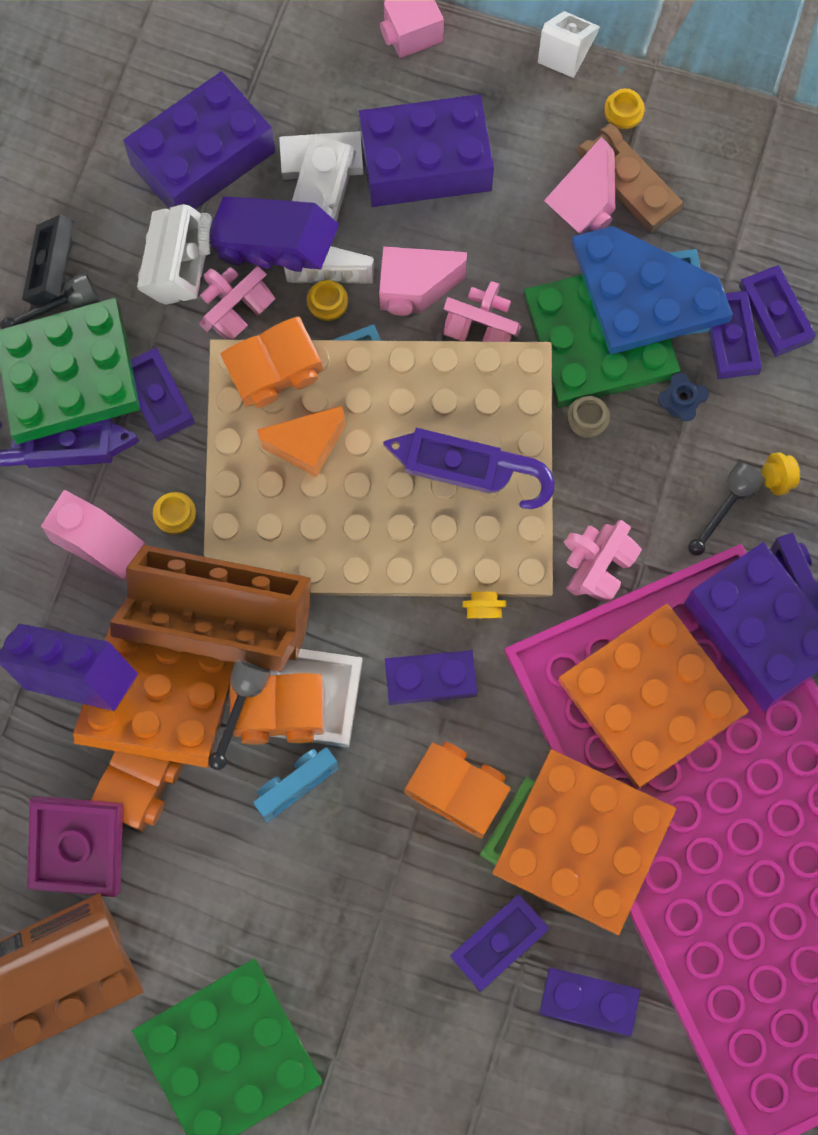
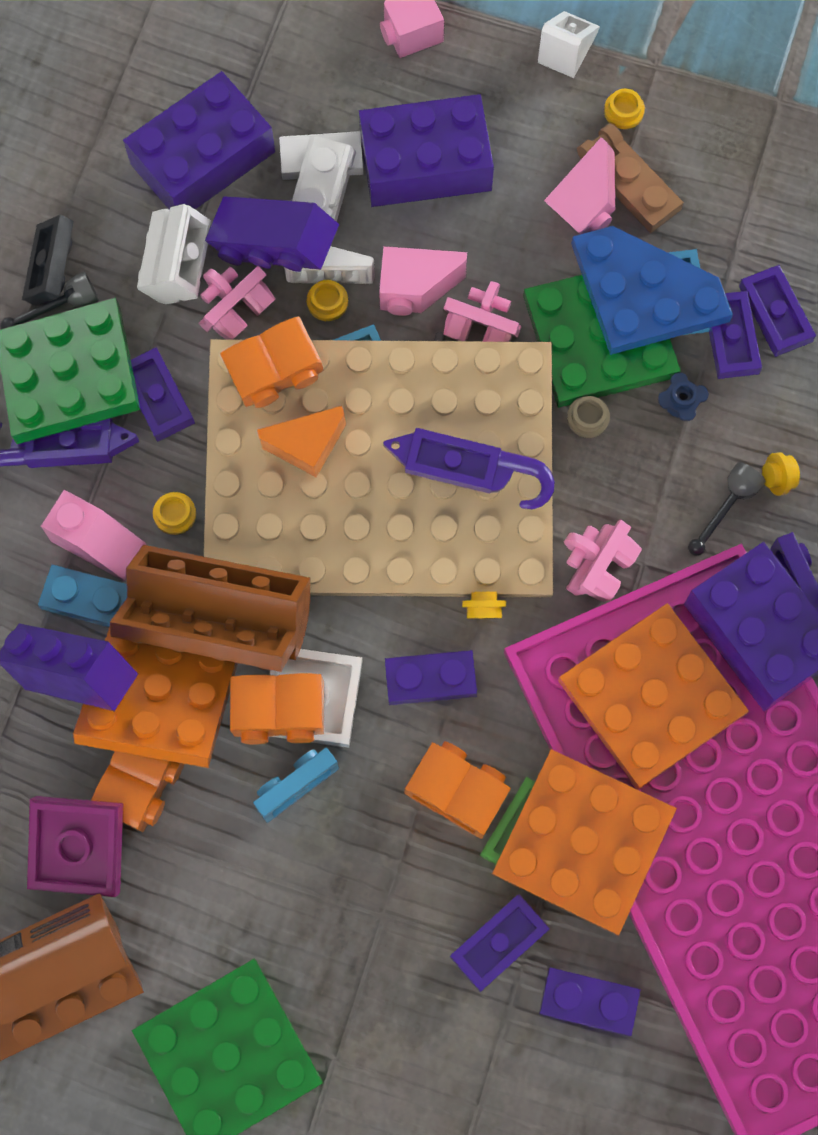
white leg [198,213,212,255] -> none
hinge [208,660,270,770] -> none
none -> dark azure plate [38,564,127,627]

